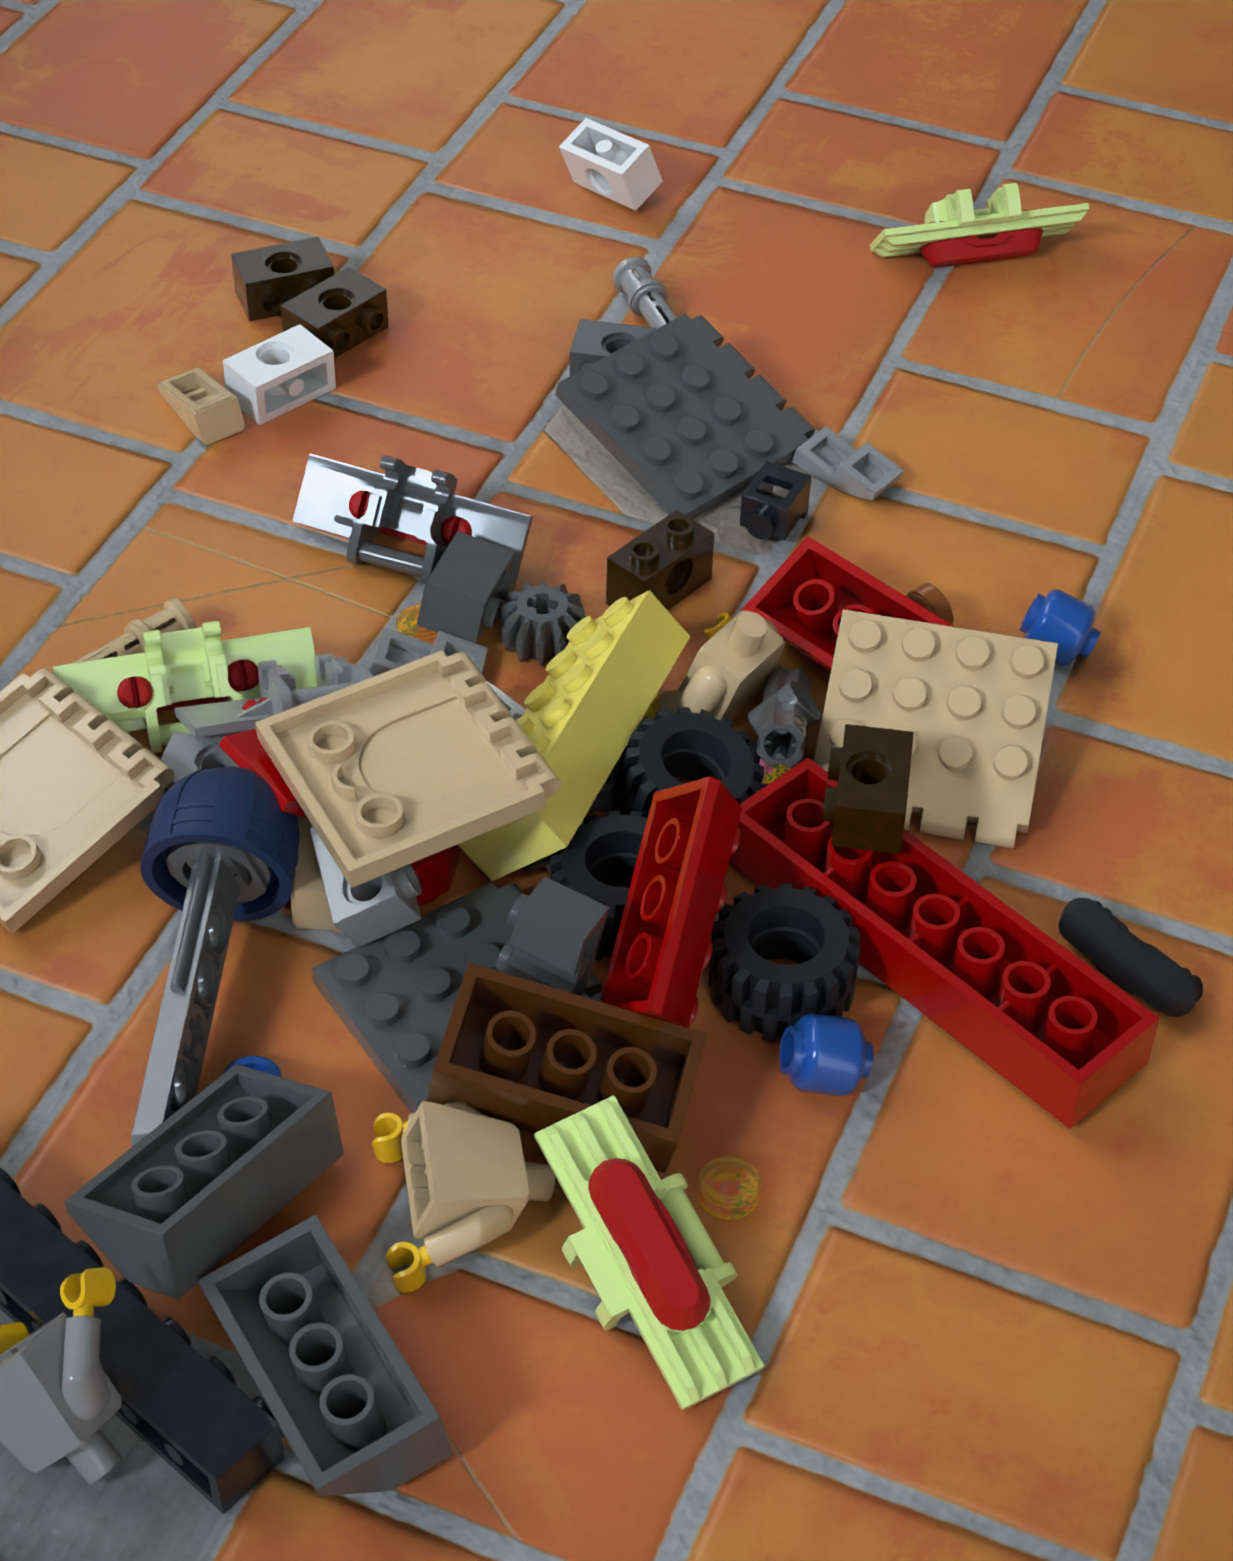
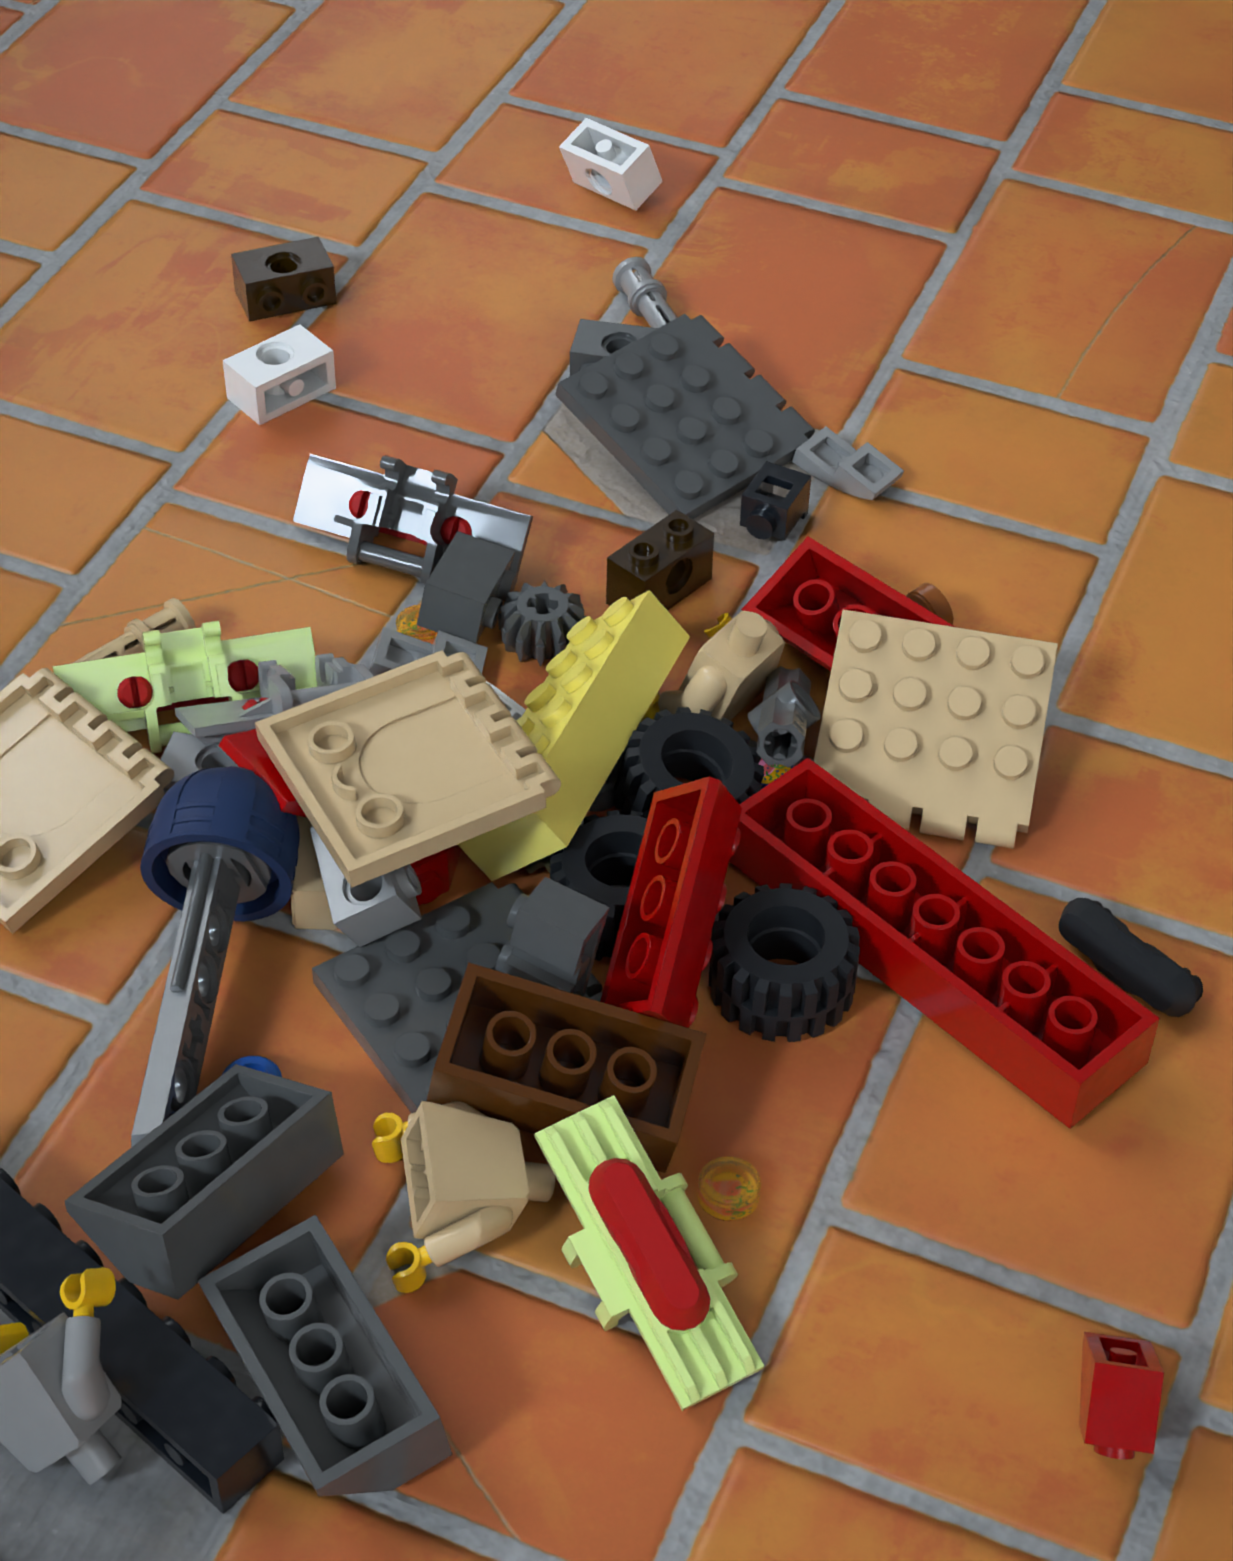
tan slope [157,367,245,445] -> none
dark brown brick [281,267,389,359] -> none
blue head [779,1013,874,1096] -> none
dark brown brick [822,724,914,854] -> none
yellowish green piece [870,183,1090,268] -> none
blue head [1019,589,1101,666] -> none
none -> red slope [1079,1332,1164,1460]

